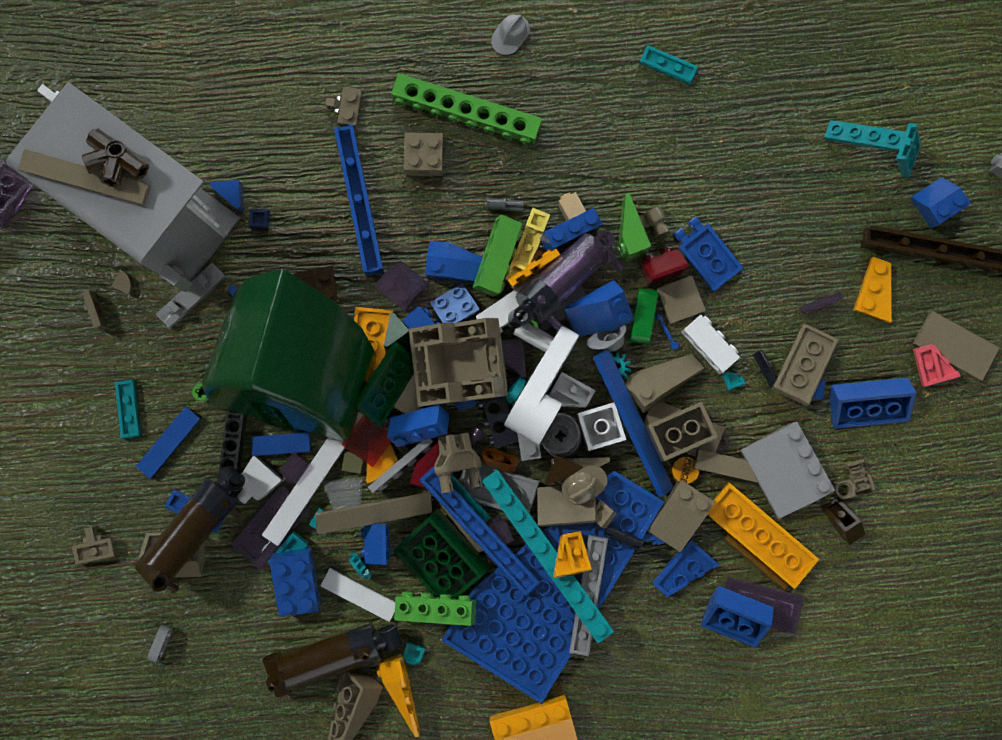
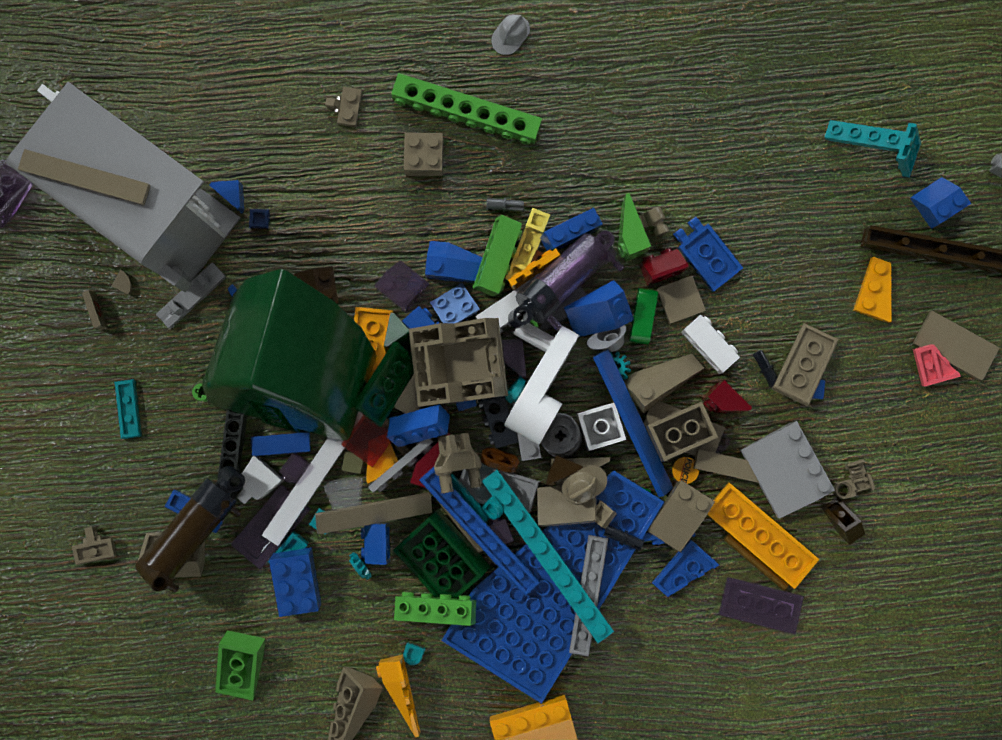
dark brown piece [82,128,150,188] -> none
blue tile [135,407,201,479] -> none
light grey beam [147,624,172,663] -> none
dark brown piece [262,623,403,697] -> none
white tile [321,568,395,622] -> none
blue tile [334,124,385,276] -> none
clear purple pin [469,427,484,449] -> none
white wing [549,372,595,408] -> none
light orange wing [553,531,591,578] -> none
tan brick [558,192,586,221] -> none
teal tile [639,45,698,85] -> none
blue hinge [655,314,679,349] -> none
blue slope [701,586,774,648] -> none
teal tile [721,371,747,391] -> none
clear purple tile [800,292,843,314] -> none
blue slope [829,378,916,429] -> none
none -> bright green slope [215,630,265,701]
none -> teal tile [482,496,503,520]
none -> dark red slope [701,380,752,413]

